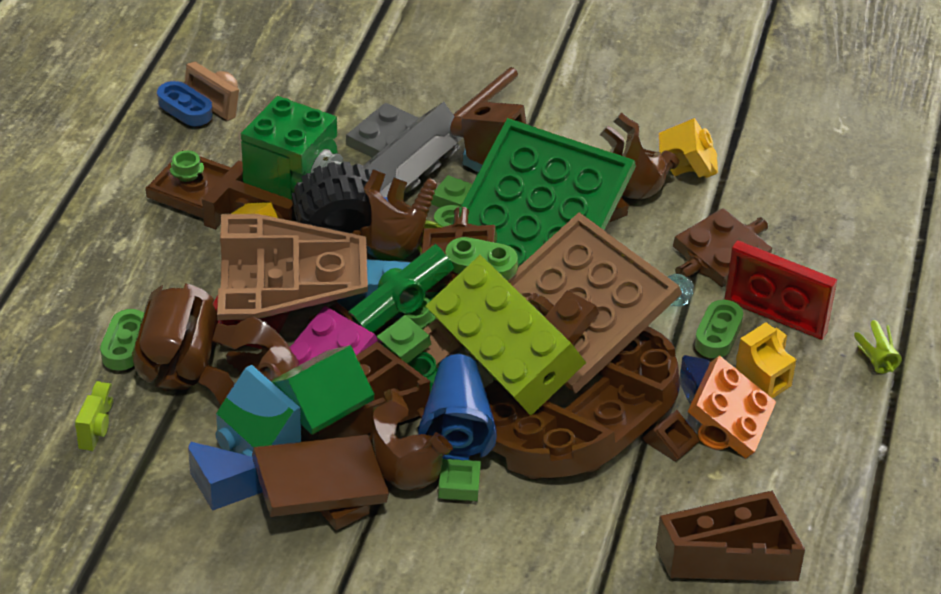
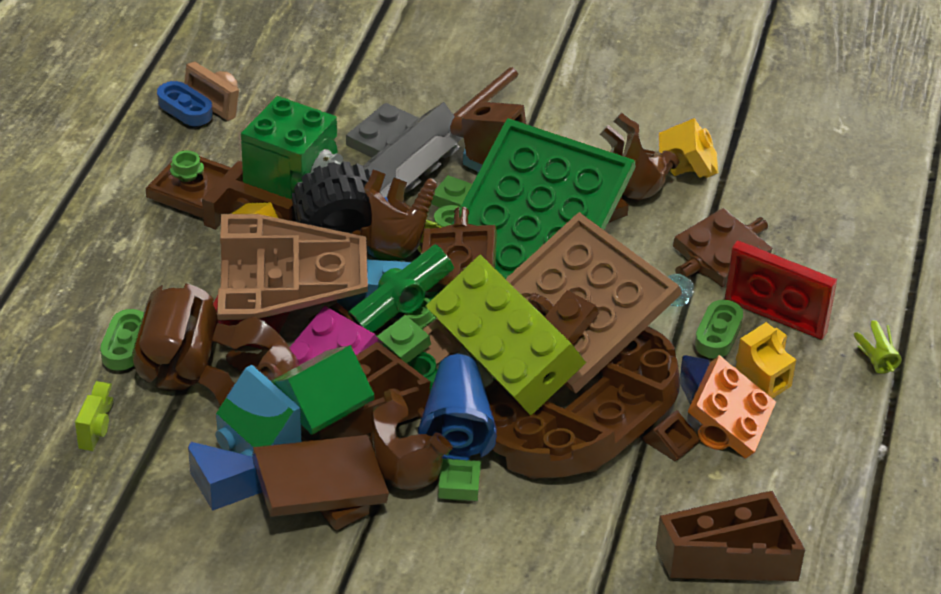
bright green plate [446,237,518,280] -> none

